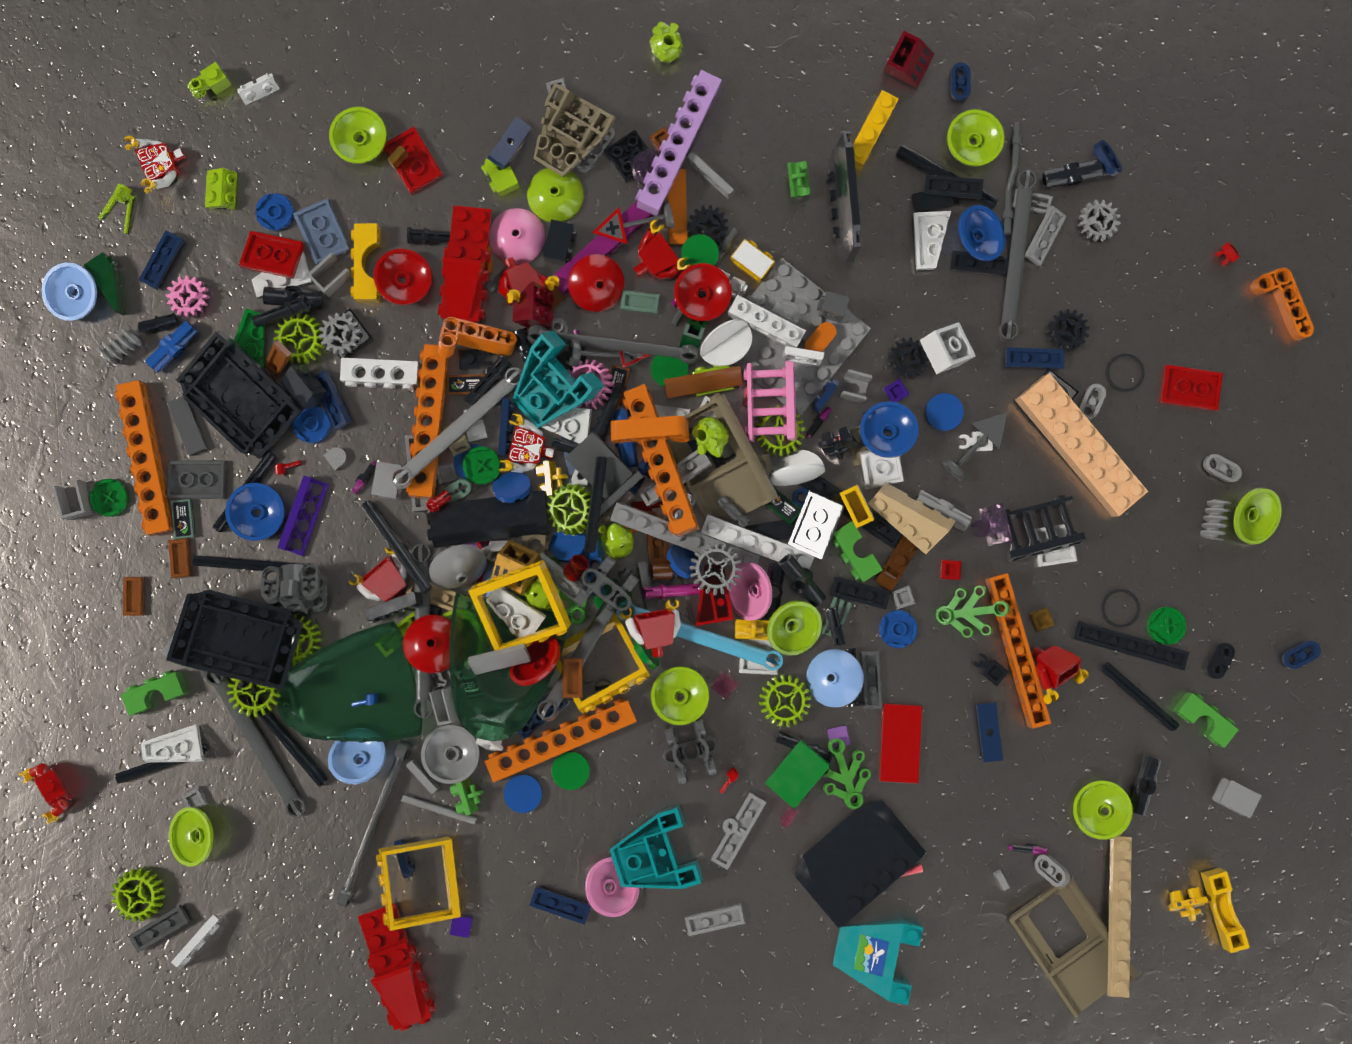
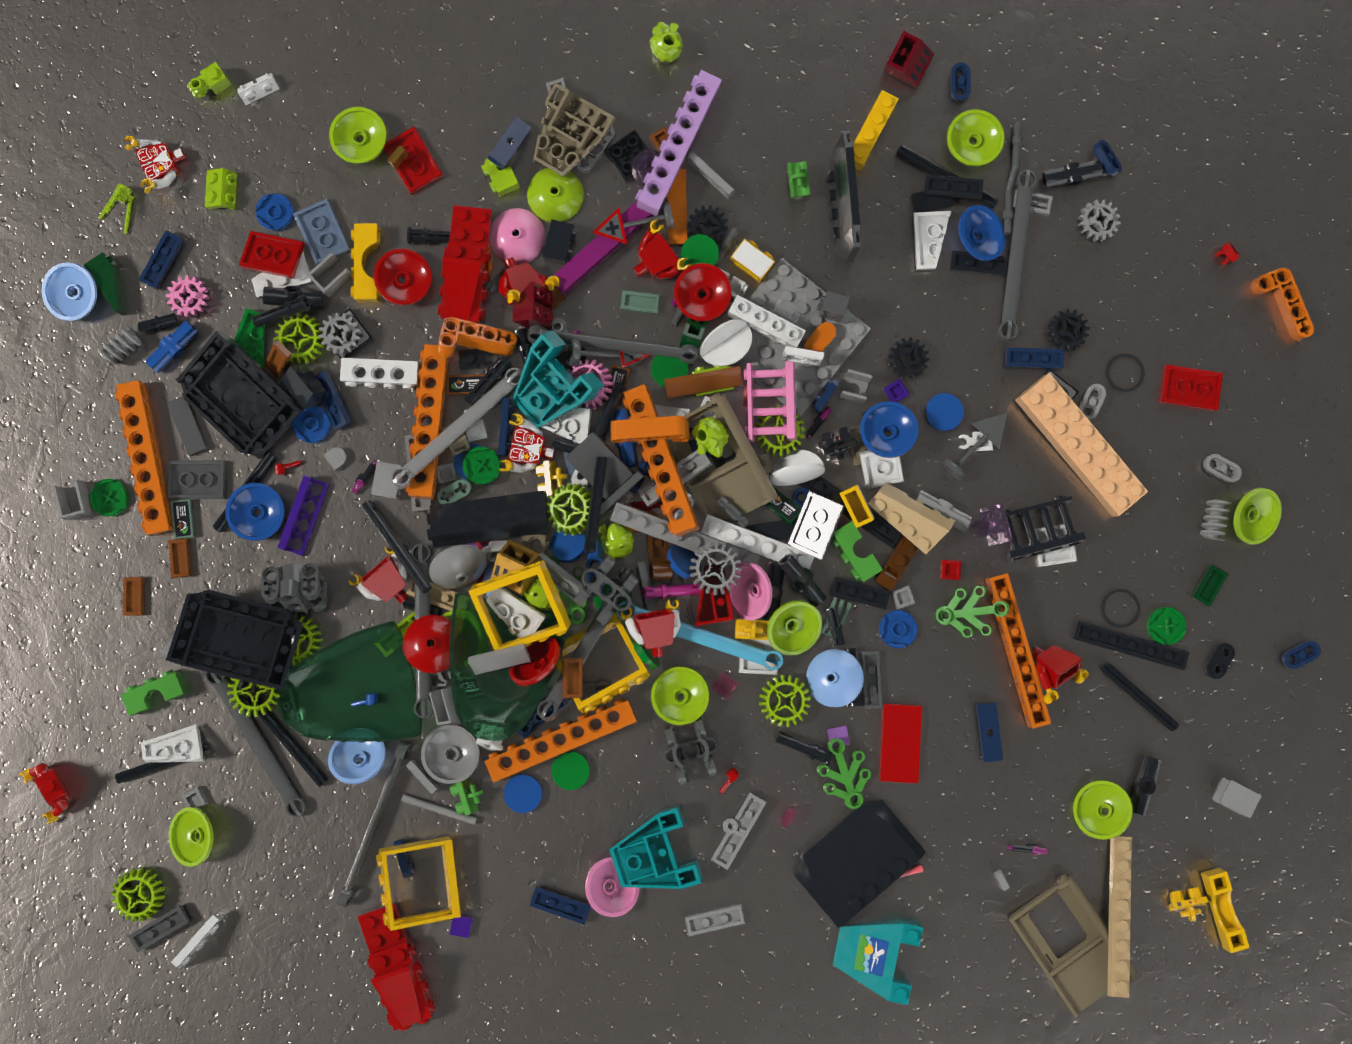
black axle [192,556,308,574] -> none
black piece [364,592,423,623] -> none
red pin [426,490,451,513] -> none
blue tile [492,472,531,503] -> none
red wheel [563,555,589,581] -> none
red dish [568,254,624,312] -> none
green tile [765,739,831,809] -> none
white brick [920,322,976,374] -> none
black plate [972,653,1009,686] -> none
light grey tile [1025,206,1067,266] -> none
pearl gold tile [1029,607,1055,632] -> none
light grey plate [1035,855,1070,887] -> none
bright green arch [1173,692,1239,748] -> none
none -> dark green tile [1192,564,1229,607]

